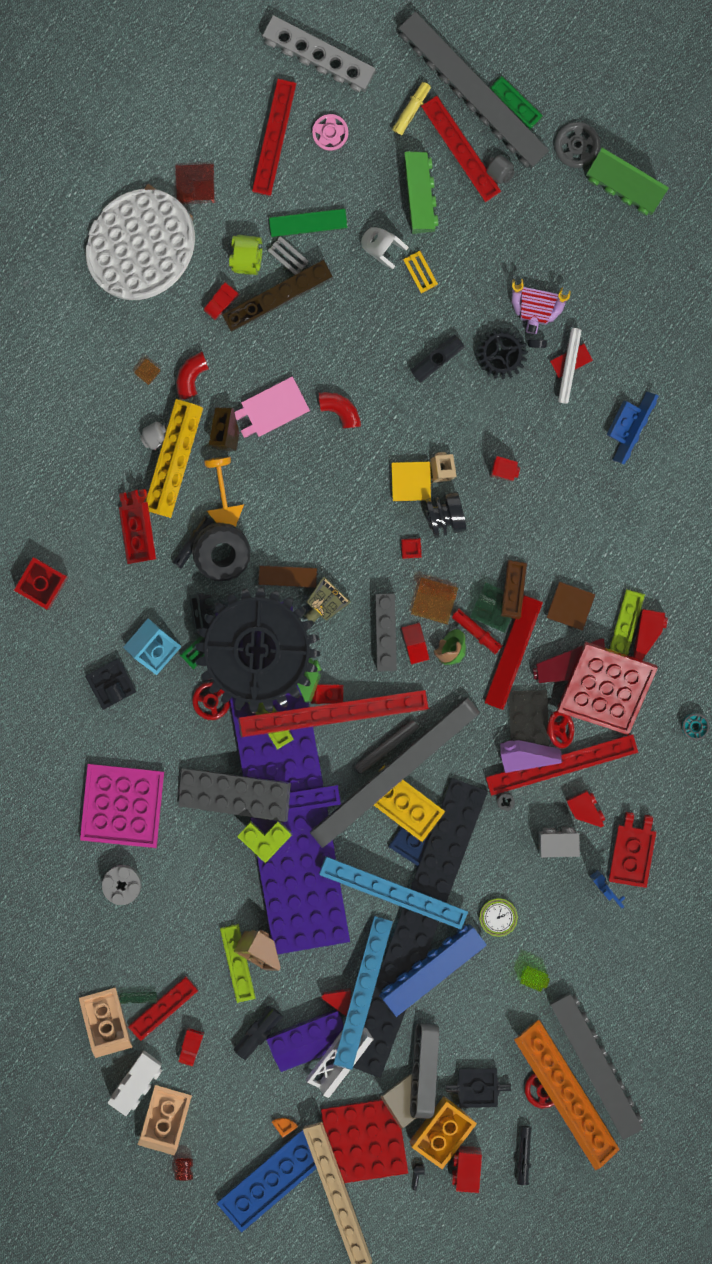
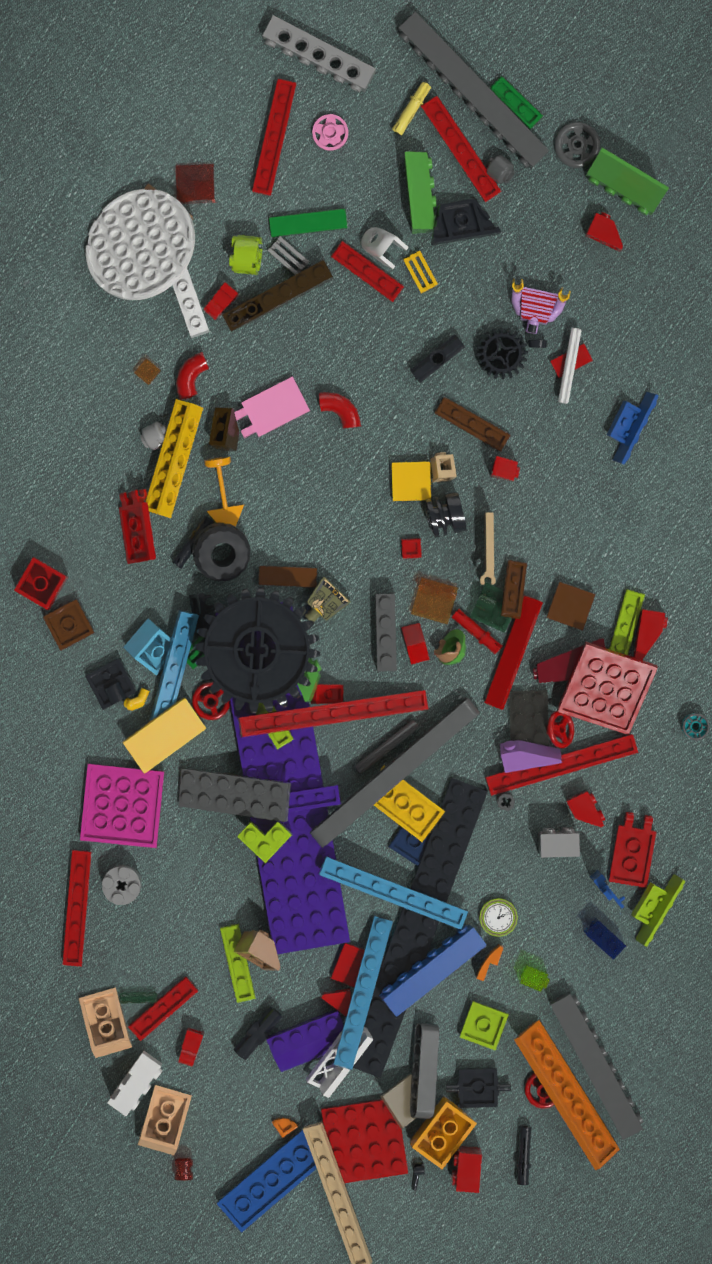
none -> reddish brown plate [43,599,95,651]
none -> red plate [63,850,92,967]
none -> yellow tile [122,697,206,774]
none -> yellow arm [123,687,150,711]
none -> dark azure plate [150,610,199,721]
none -> white brick [173,268,210,338]
none -> red tile [331,241,404,303]
none -> red tile [331,943,365,987]
none -> black wing [431,199,501,246]
none -> reddish brown tile [435,397,511,452]
none -> lime plate [459,1000,509,1051]
none -> orange slope [476,944,504,981]
none -> tan tile [480,513,496,585]
none -> clear blue hinge [583,918,626,960]
none -> red slope [586,212,623,252]
none -> lime bracket [631,874,685,947]

